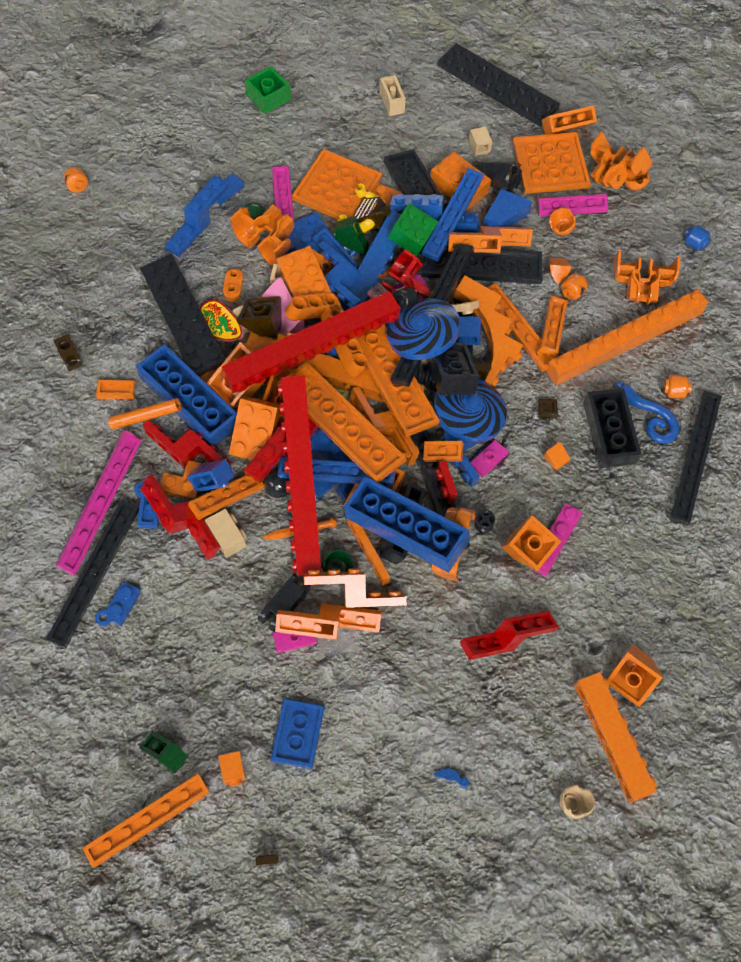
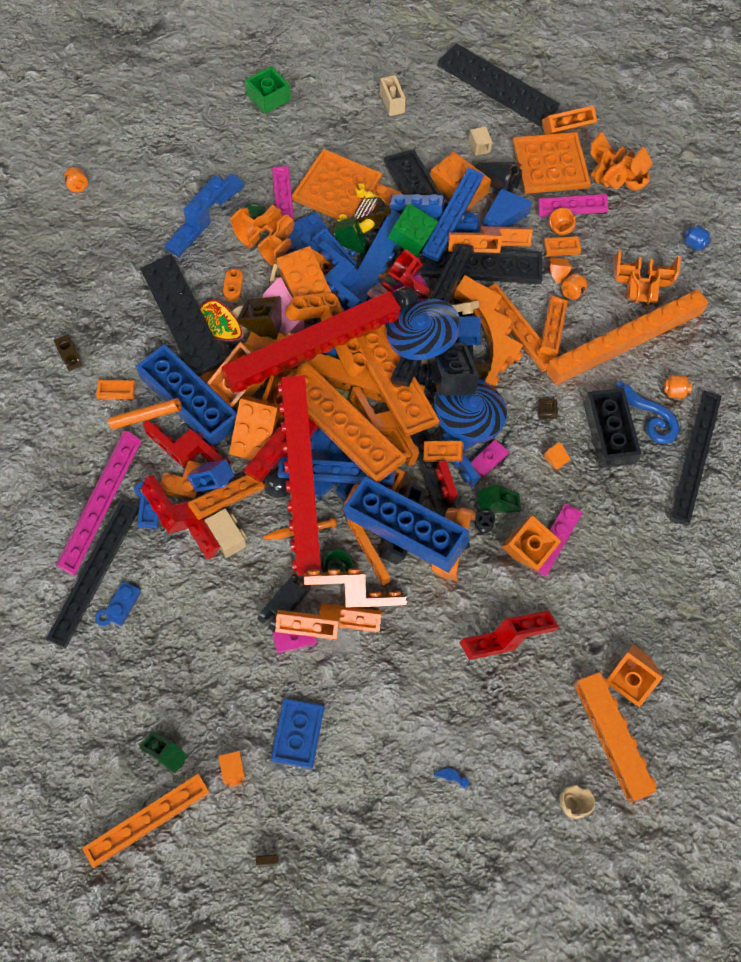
none -> dark green slope [478,484,522,514]
none -> orange plate [543,236,581,257]

